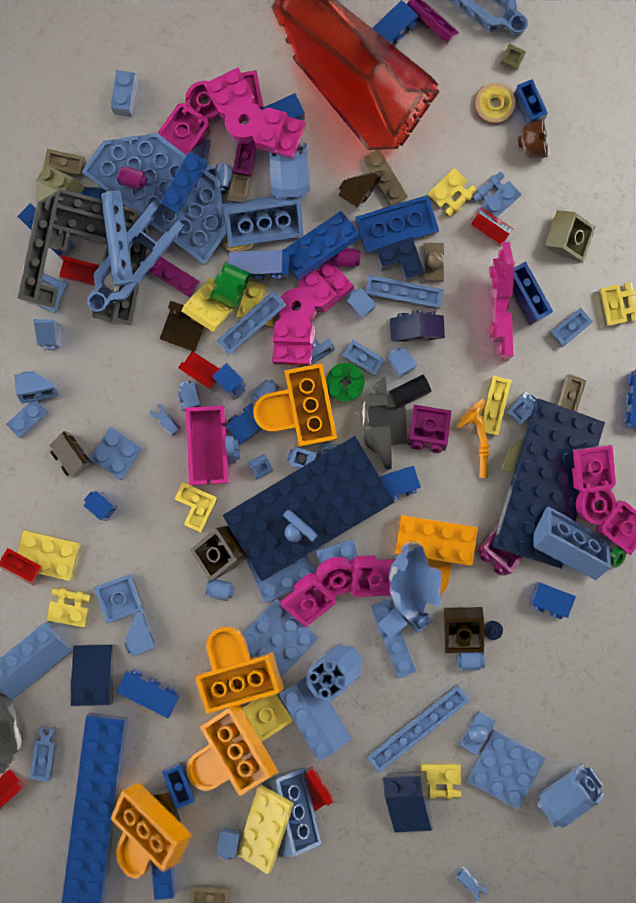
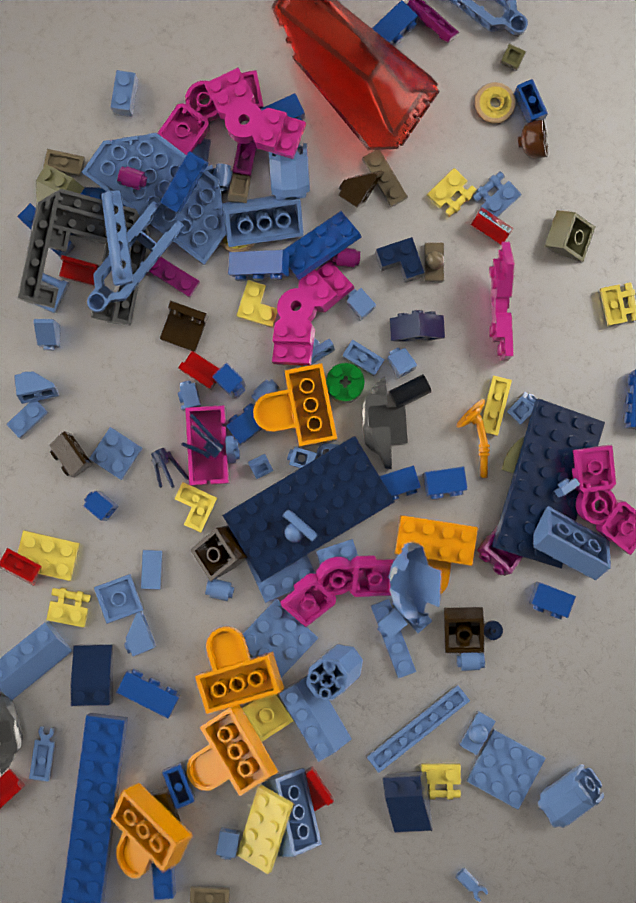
medium blue bar [150,404,181,437] -> none
light yellow plate [181,277,242,332] -> none
green brick [210,262,250,308] -> none
medium blue plate [217,290,287,355] -> none
blue plate [355,195,439,254] -> none
medium blue plate [366,275,444,309] -> none
magenta plate [408,405,452,453] -> none
blue brick [512,261,553,325] -> none
medium blue plate [551,308,593,347] -> none
dark tan plate [557,374,586,412] -> none
green tile [610,547,626,568] -> none
none -> medium blue tile [141,550,163,589]
none -> dark blue plant [151,448,189,488]
none -> dark blue plant [182,414,224,458]
none -> blue brick [423,467,468,499]
none -> medium blue plate [554,478,580,497]

